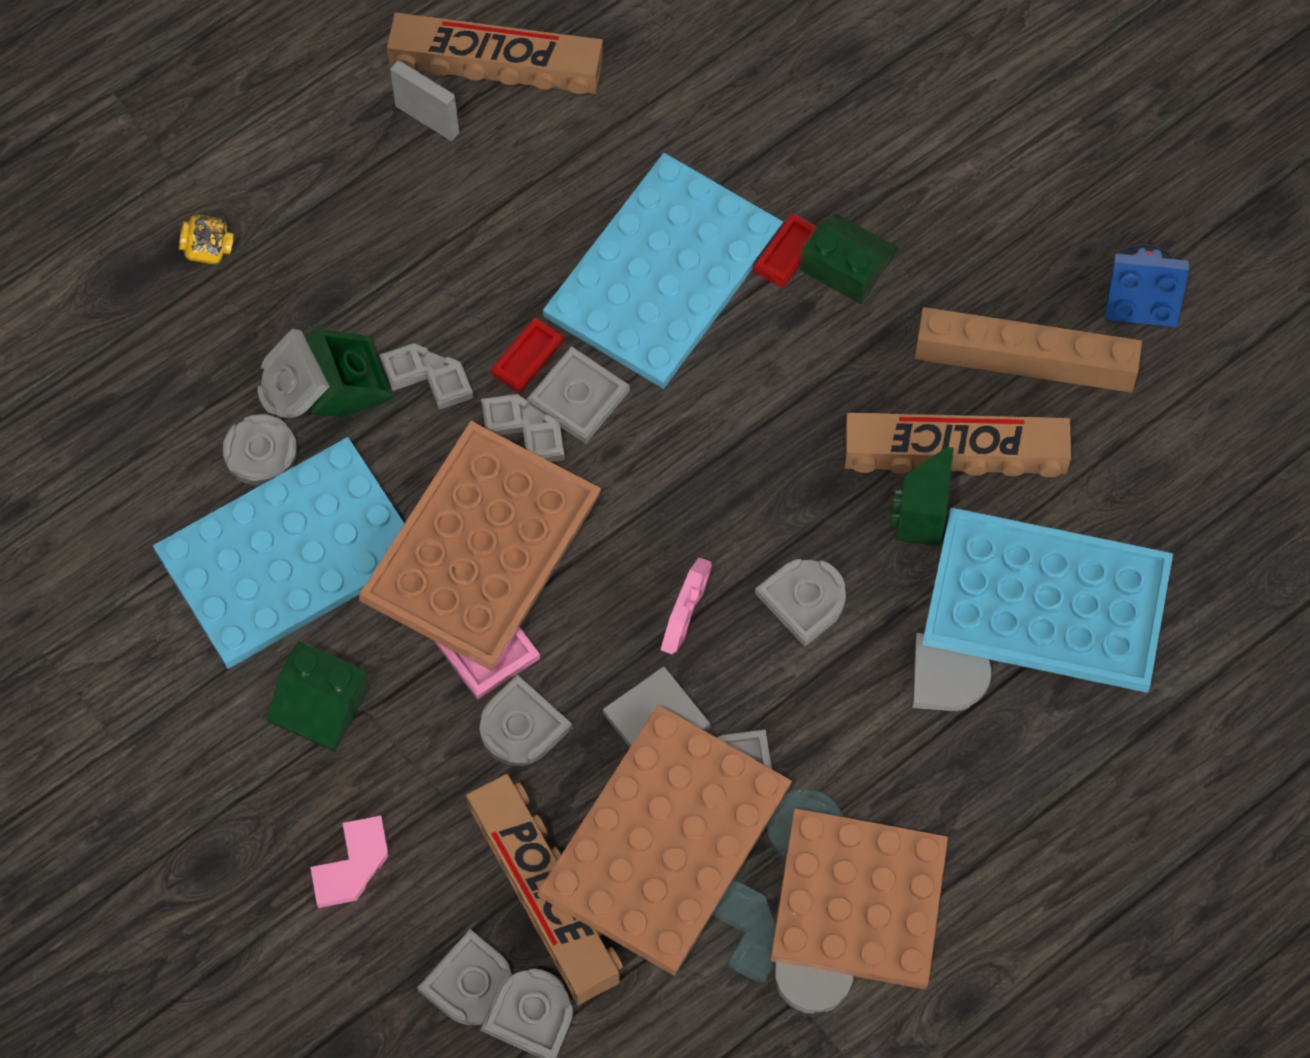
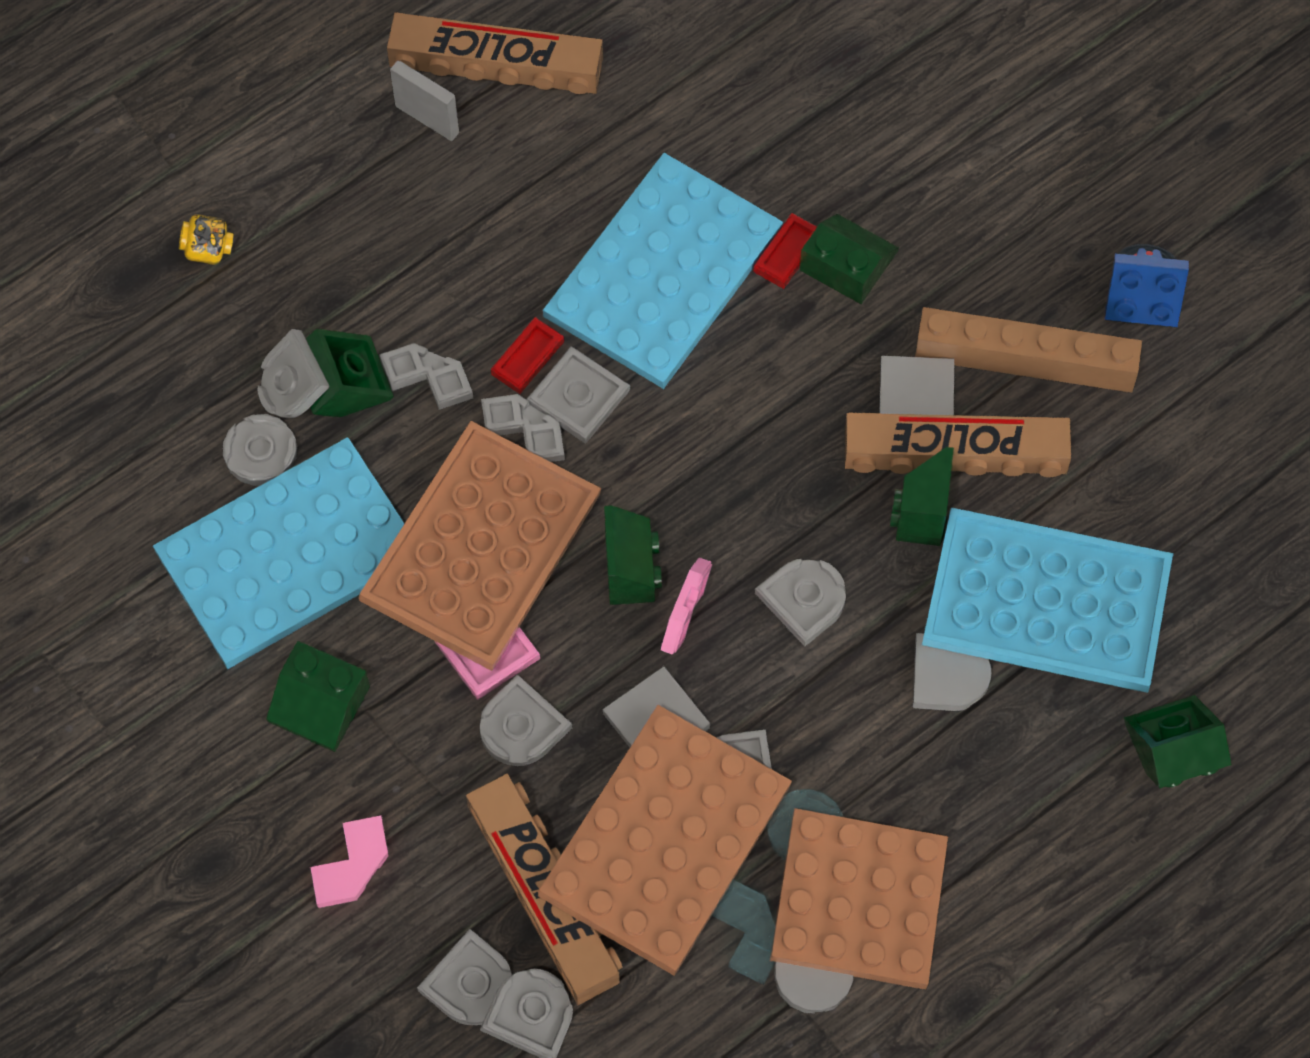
none -> dark green slope [604,505,662,605]
none -> light grey tile [879,356,954,415]
none -> dark green slope [1124,695,1232,789]

